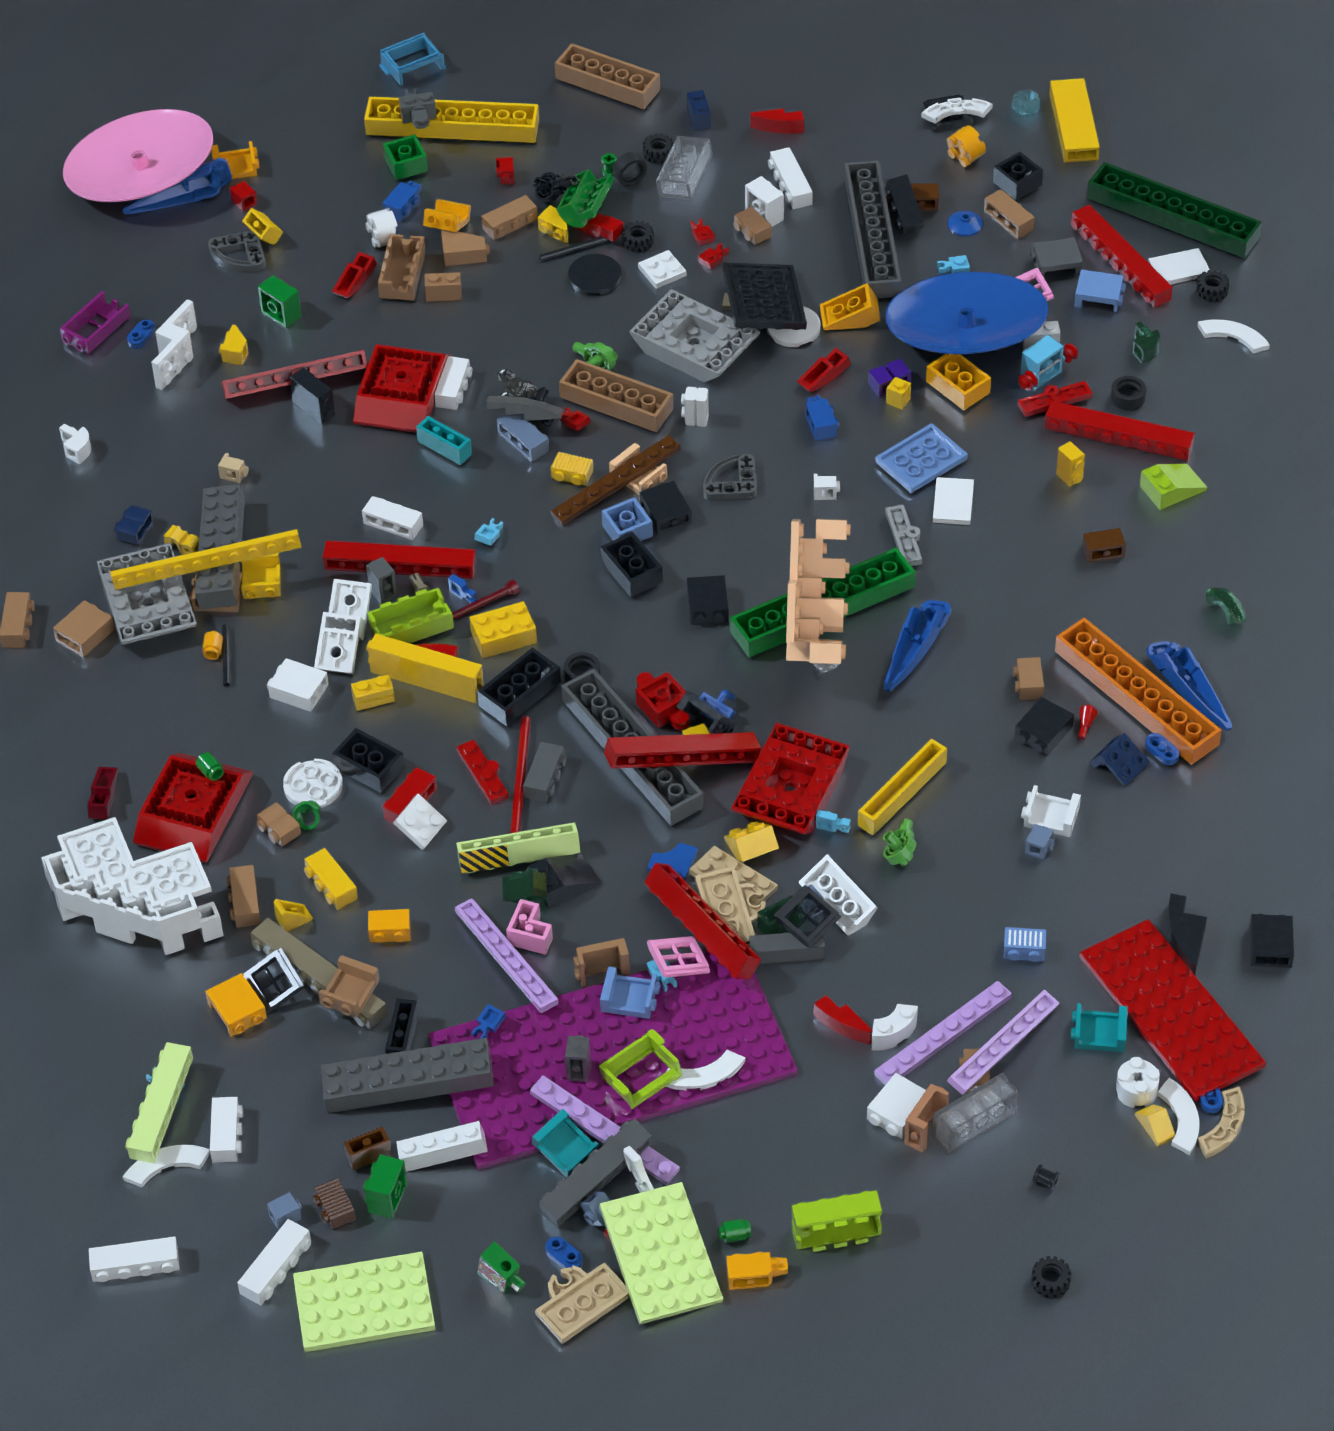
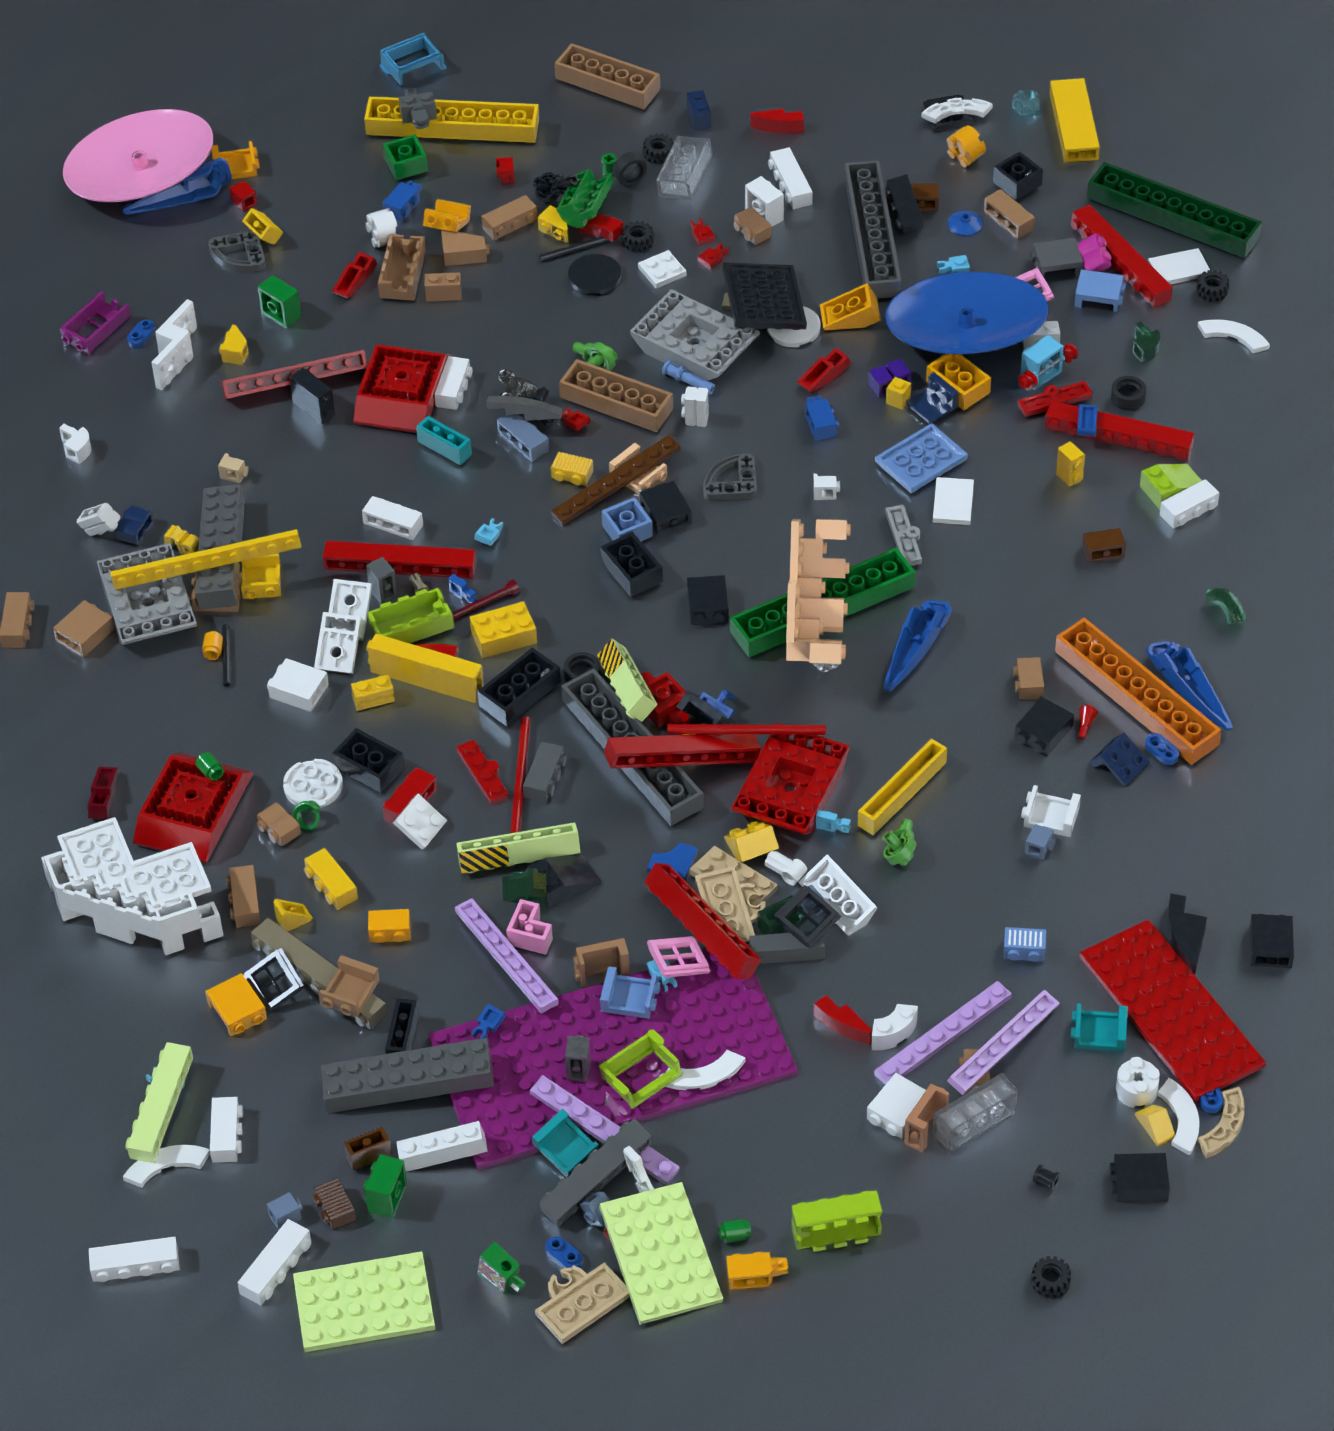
none -> white brick [77,503,120,536]
none -> yellowish green brick [597,638,657,722]
none -> medium blue pin [662,359,715,395]
none -> red piece [667,724,826,735]
none -> white piece [765,851,807,886]
none -> dark blue bracket [907,372,958,424]
none -> blue tile [1077,404,1098,437]
none -> dark pink brick [1078,233,1112,272]
none -> black brick [1109,1153,1170,1202]
none -> white brick [1160,479,1219,529]

